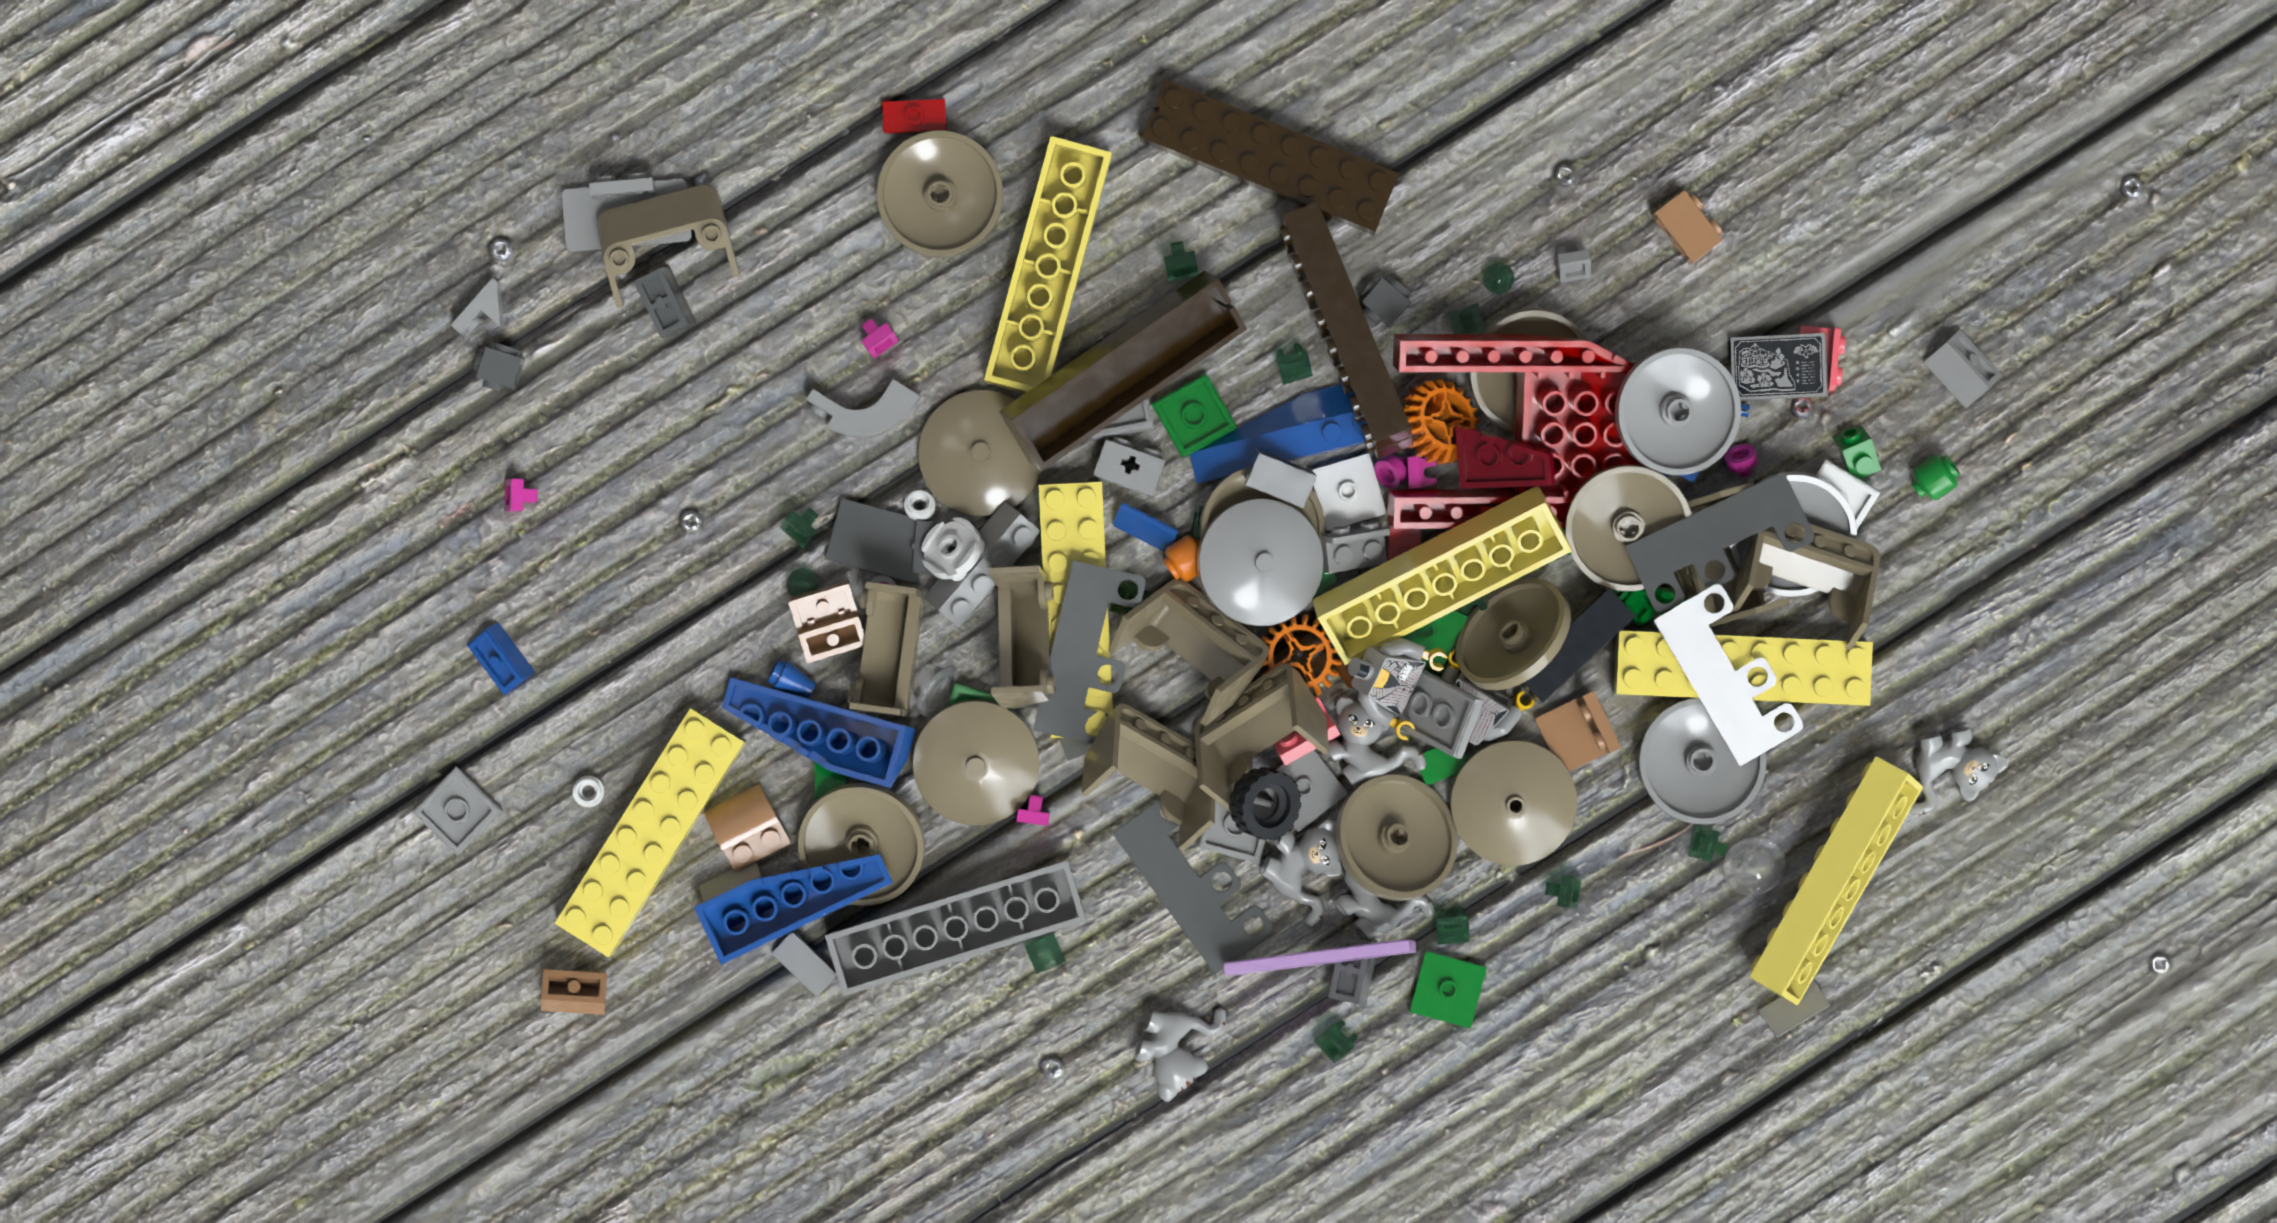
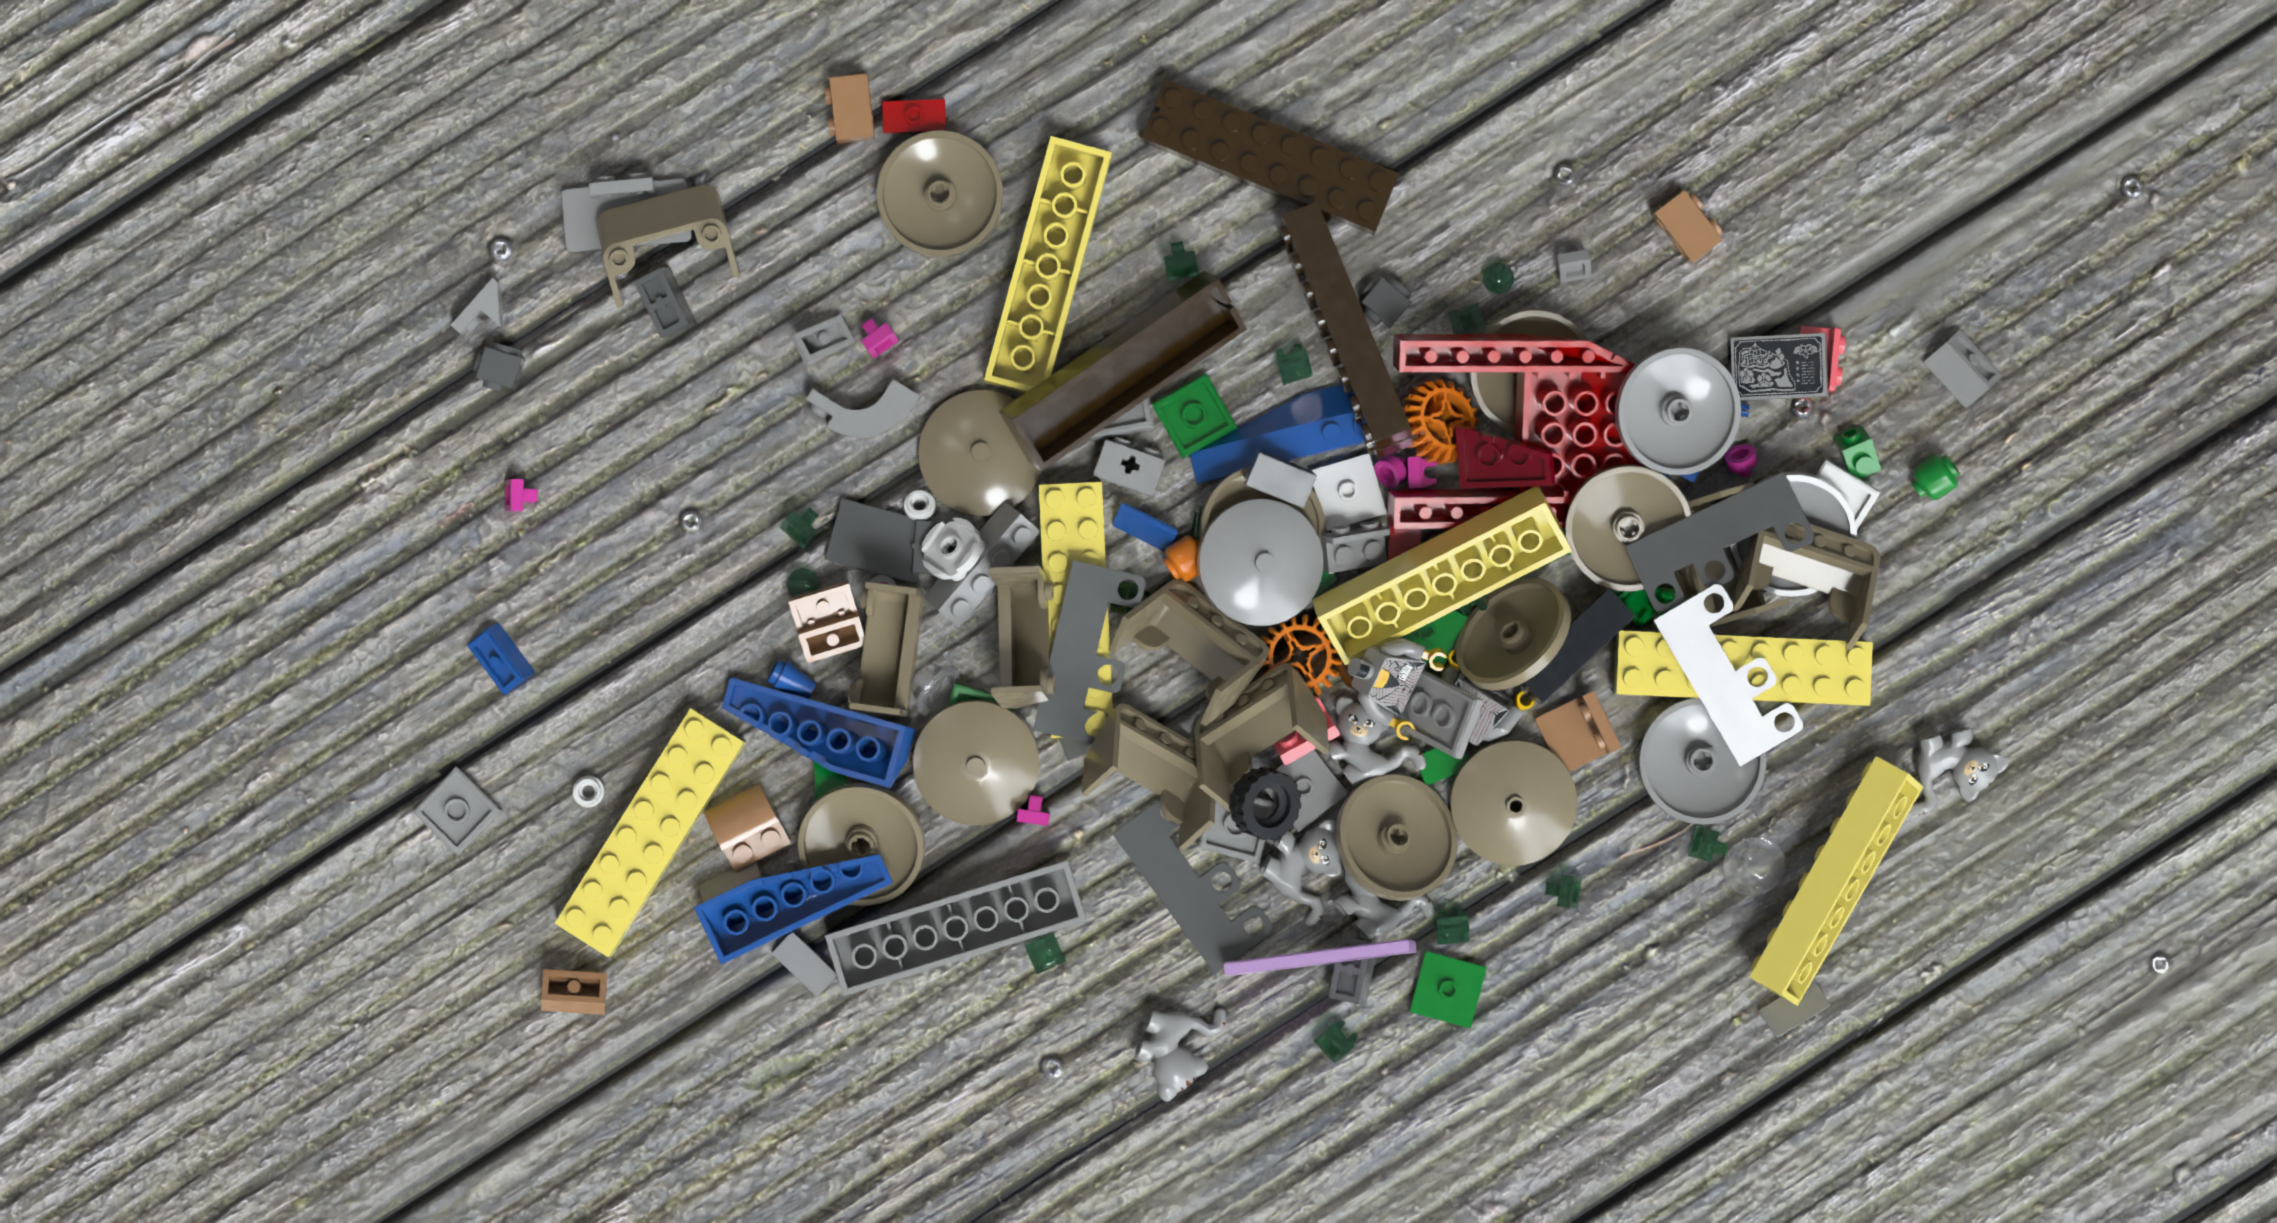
none -> light grey slope [791,315,855,365]
none -> medium nougat brick [824,73,875,144]

